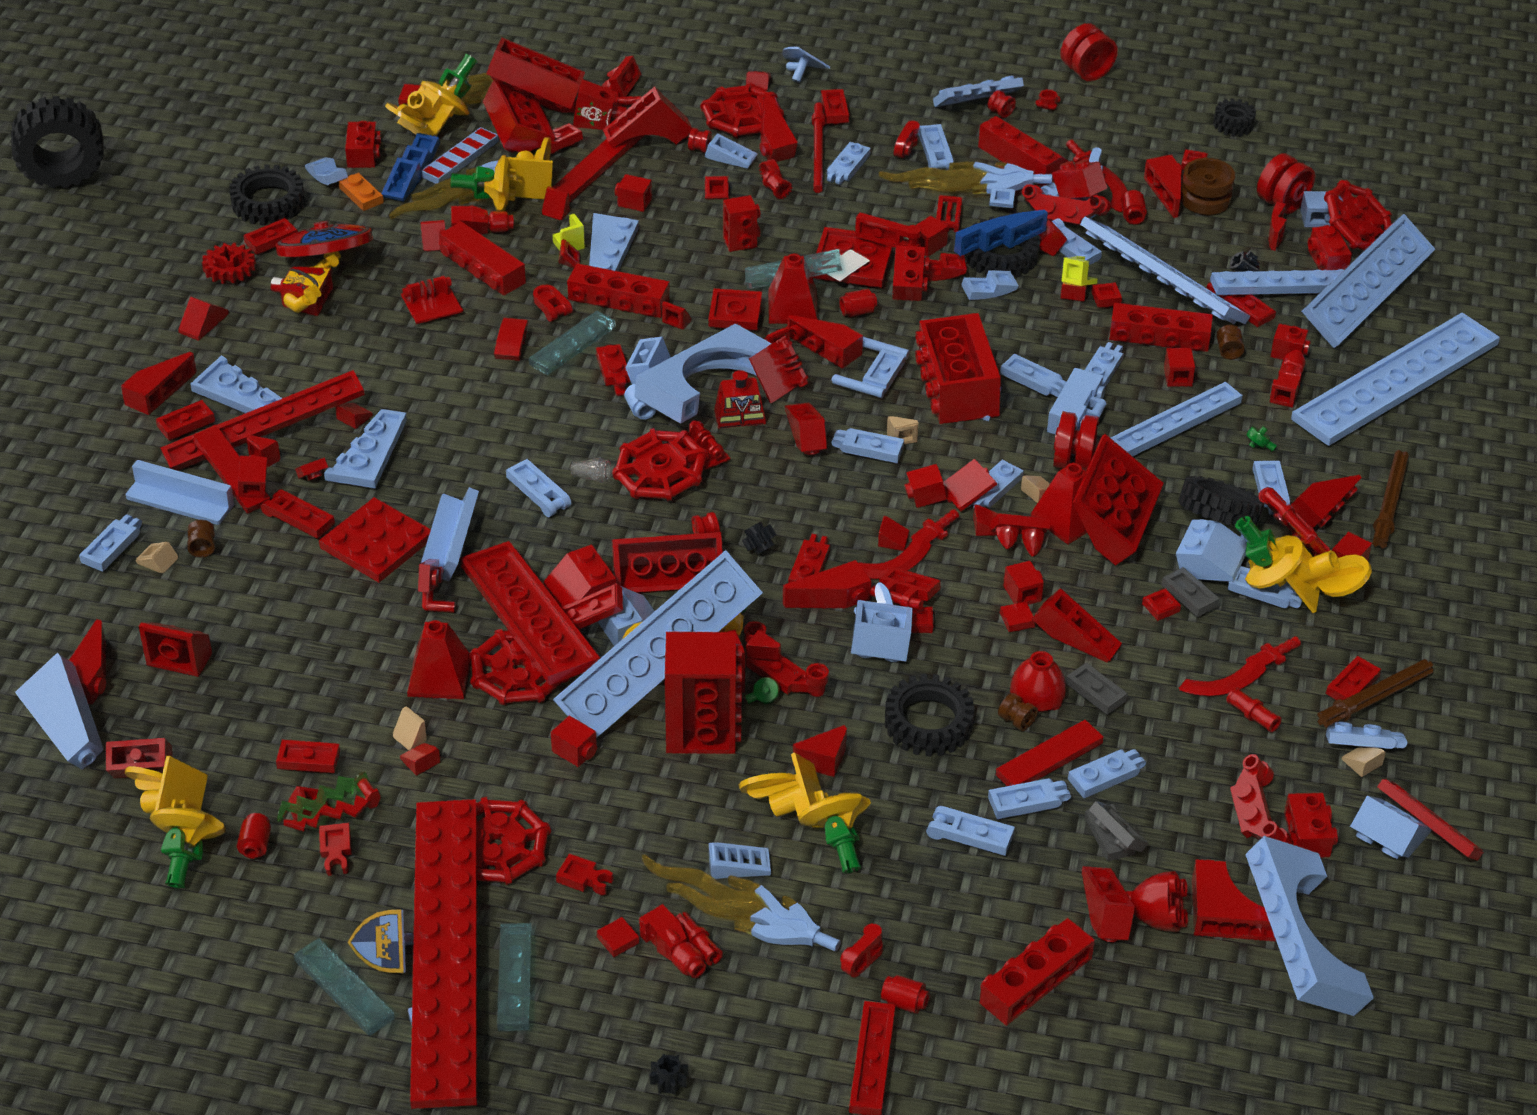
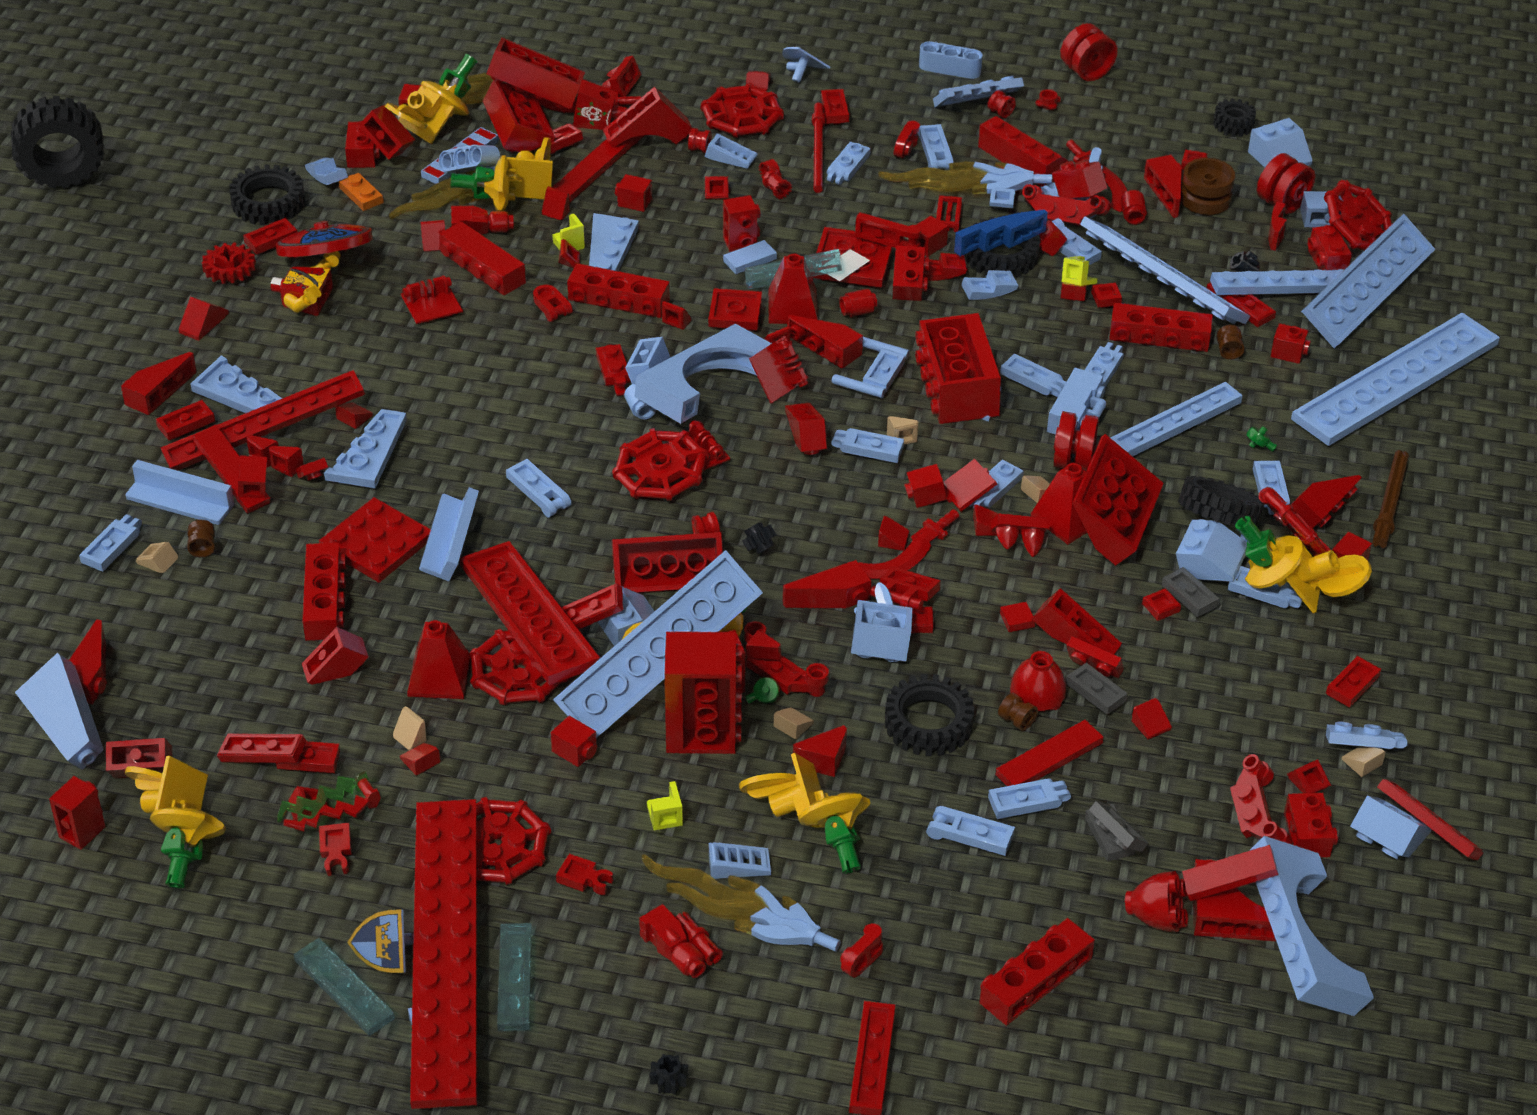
red slope [139,622,212,677] -> none
red brick [236,813,271,859] -> none
red plate [260,489,335,539] -> none
blue slope [381,133,440,201] -> none
red plate [418,559,456,613] -> none
red slope [494,318,528,361] -> none
clear light blue tile [529,310,615,375] -> none
red slope [544,544,616,607] -> none
clear cone [571,457,611,483] -> none
red tile [596,917,639,957] -> none
red torso [714,370,766,429] -> none
red slope [759,92,798,162] -> none
red hinge [788,533,831,583] -> none
red brick [881,975,930,1014] -> none
red brick [1003,561,1044,605] -> none
light blue hinge [1068,749,1146,798] -> none
red slope [1082,866,1135,942] -> none
red brick [1164,348,1195,387] -> none
red sword [1179,636,1301,696] -> none
red pin [1226,688,1282,732] -> none
red piece [1269,350,1306,408] -> none
reddish brown axle [1317,659,1434,728] -> none
none -> red brick [49,776,106,850]
none -> red tile [217,734,307,763]
none -> red slope [269,446,304,477]
none -> red slope [301,627,369,685]
none -> red brick [303,542,346,641]
none -> red brick [359,105,415,160]
none -> light blue beam [439,145,500,172]
none -> neon yellow panel [647,781,683,830]
none -> light blue tile [723,240,777,274]
none -> tan slope [774,707,814,740]
none -> light blue beam [919,41,982,79]
none -> red plate [1067,636,1124,679]
none -> red slope [1132,698,1172,740]
none -> red tile [1182,845,1279,901]
none -> light blue slope [1248,118,1313,167]
none -> red slope [1287,759,1331,793]

